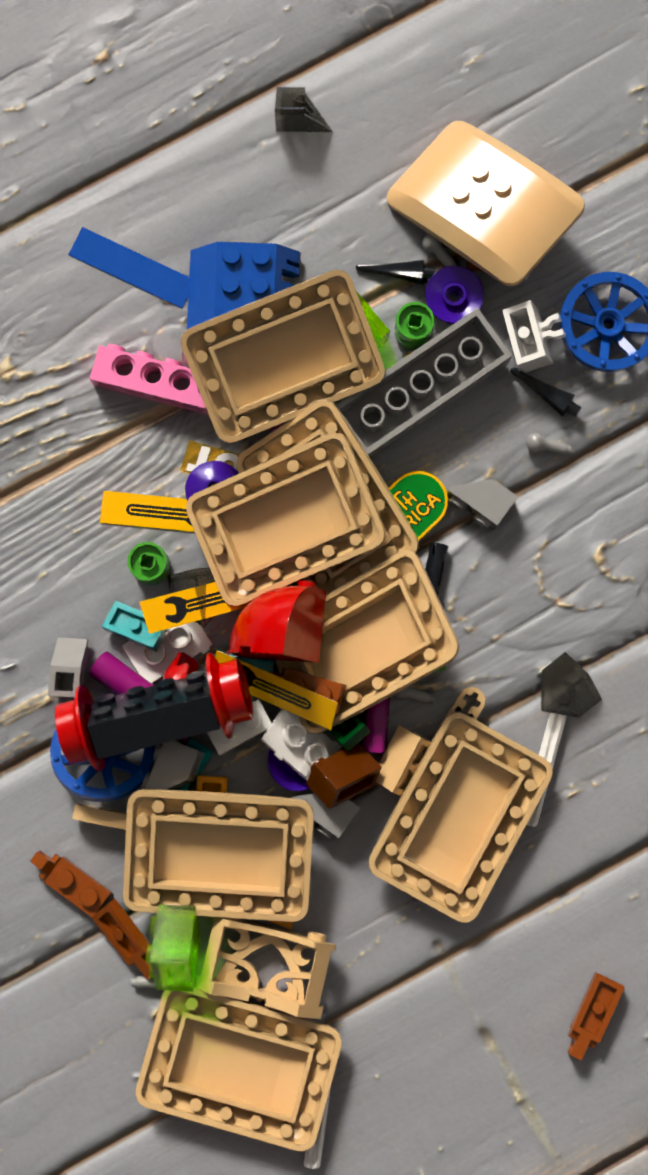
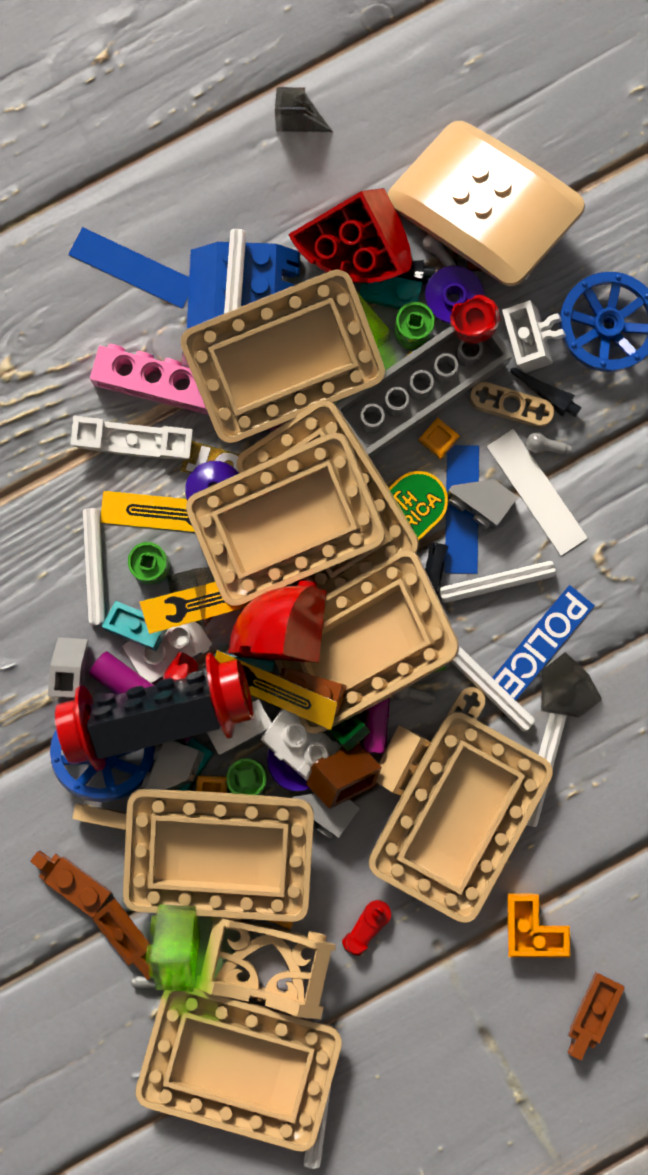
none -> white slope [70,416,193,459]
none -> white axle [83,508,106,626]
none -> white axle [224,229,246,313]
none -> bright green wheel [226,758,268,795]
none -> red brick [288,188,412,283]
none -> red piece [342,900,391,956]
none -> teal plate [359,277,422,310]
none -> light orange tile [418,417,460,460]
none -> white axle [439,561,556,603]
none -> blue sticker [445,445,479,574]
none -> red hair [450,294,500,344]
none -> white axle [451,646,535,732]
none -> tan beam [469,382,554,428]
none -> white sticker [487,429,588,555]
none -> blue sticker [492,585,595,701]
none -> light orange brick [507,893,570,958]

